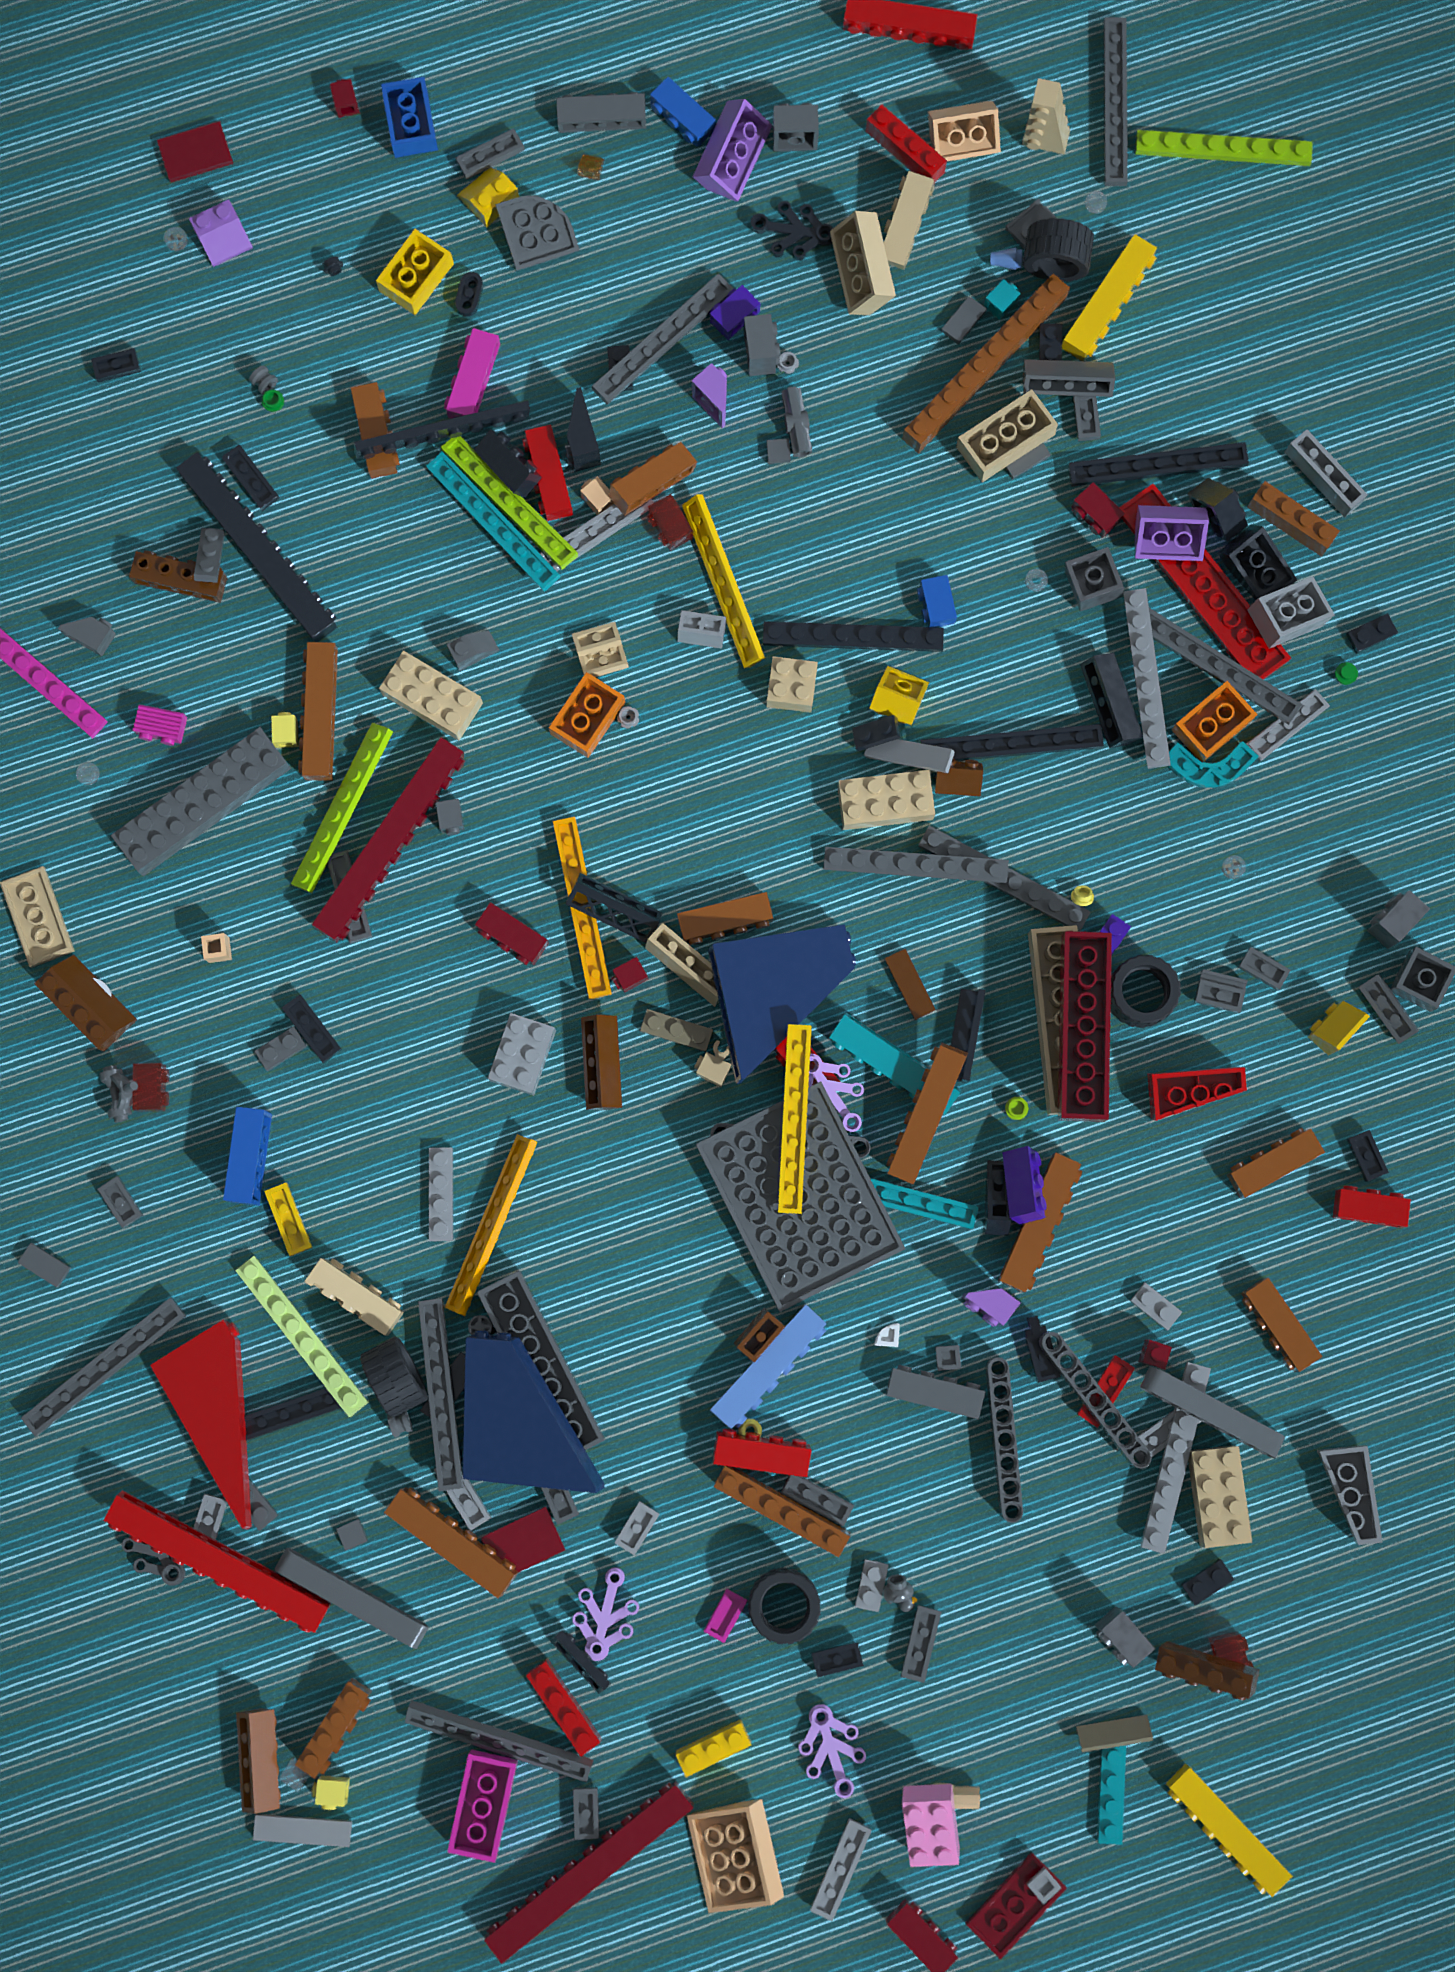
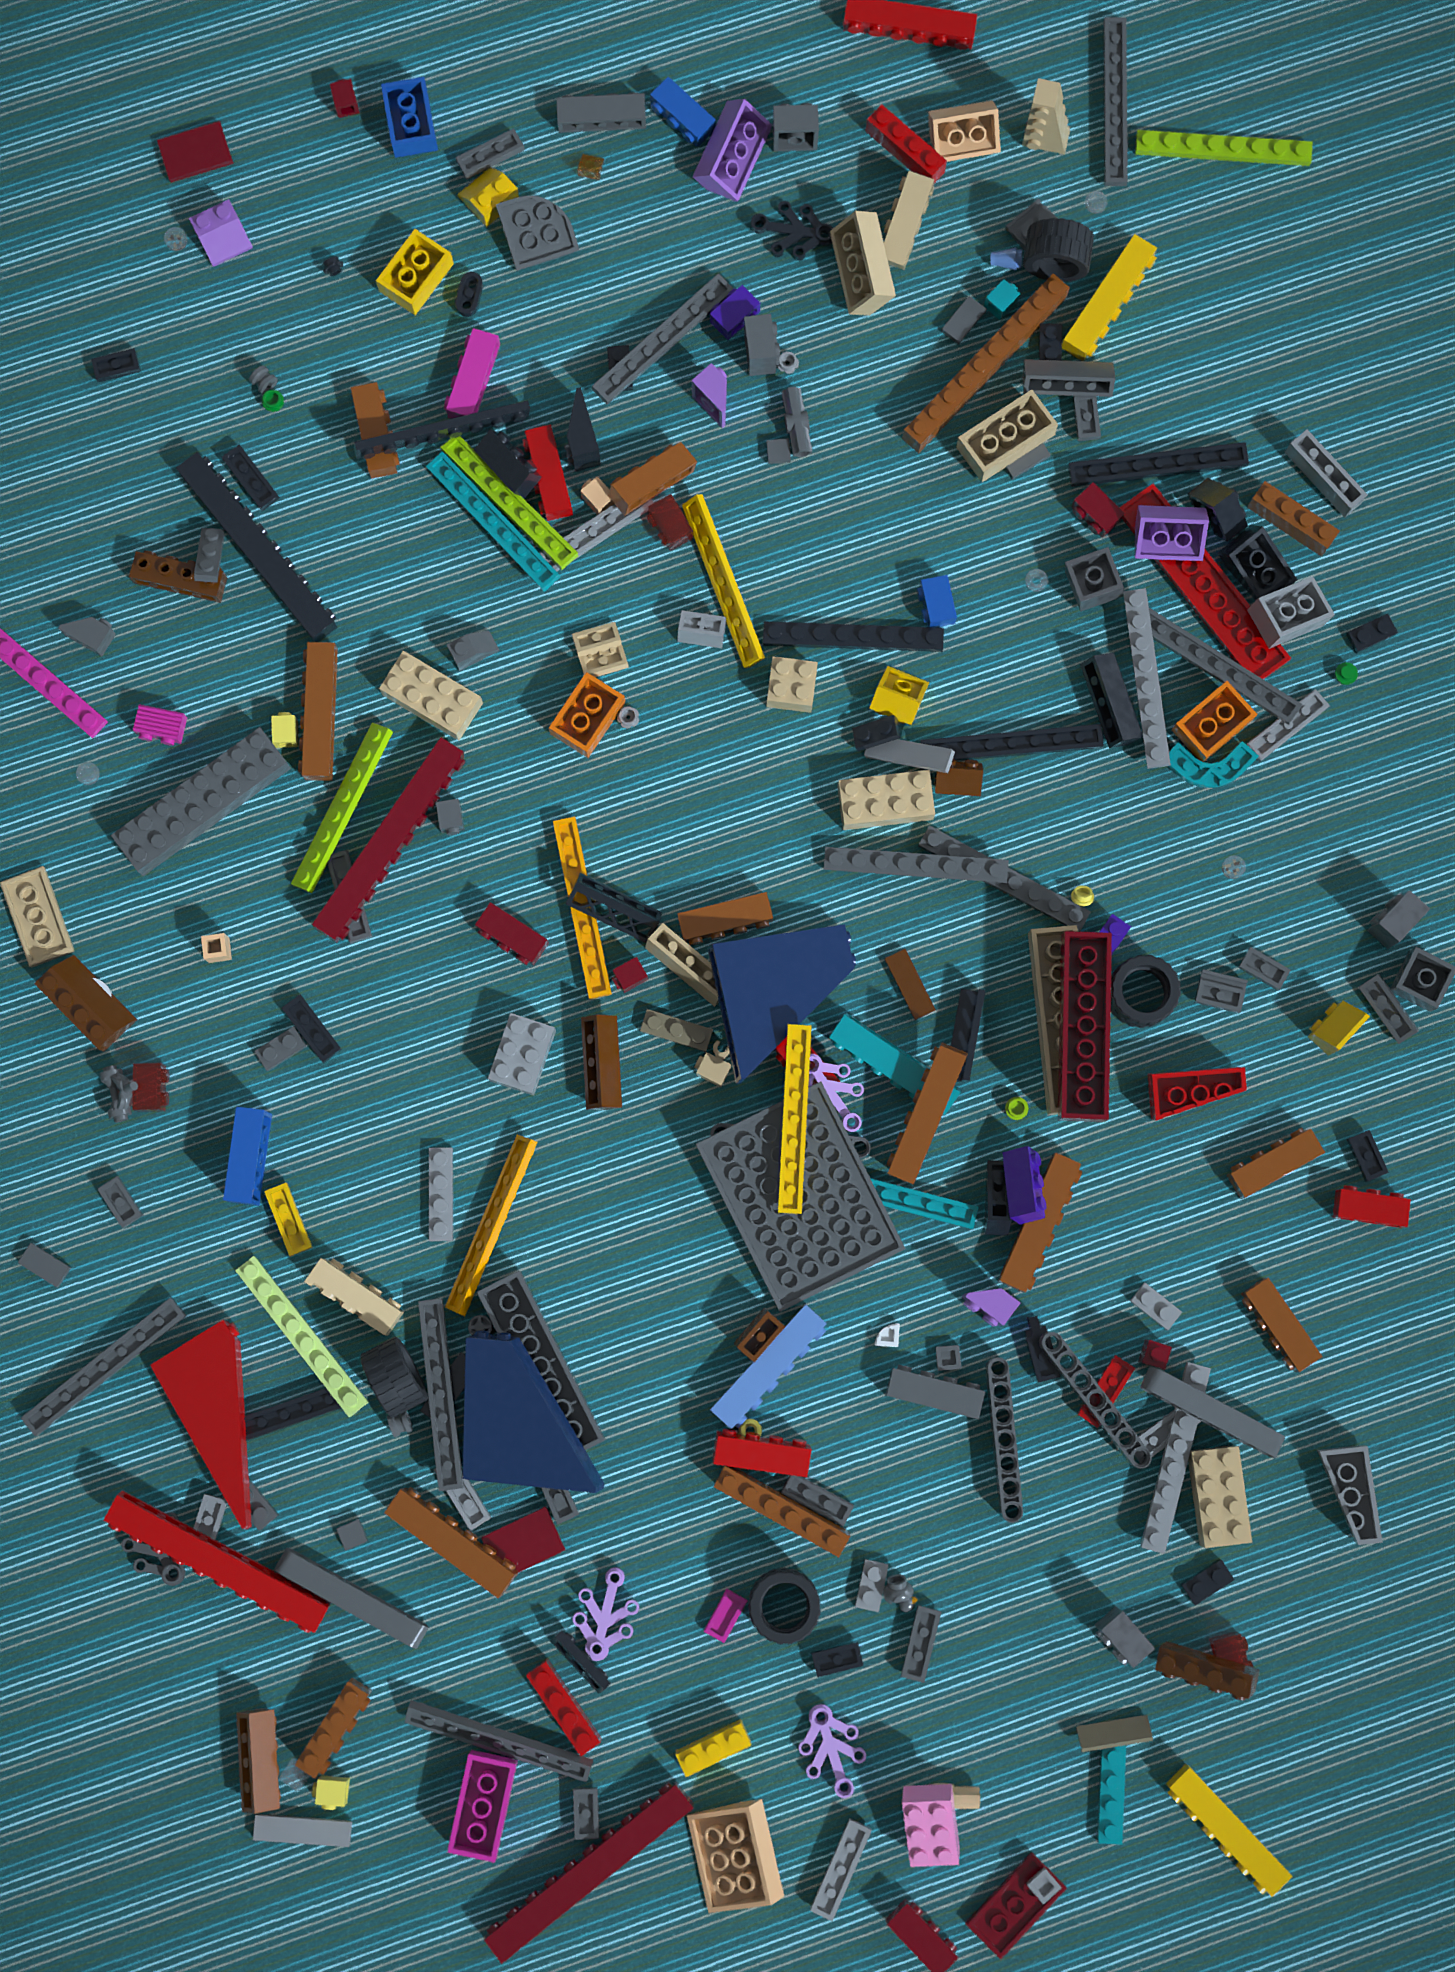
light grey plate [615,1501,659,1556] -> none

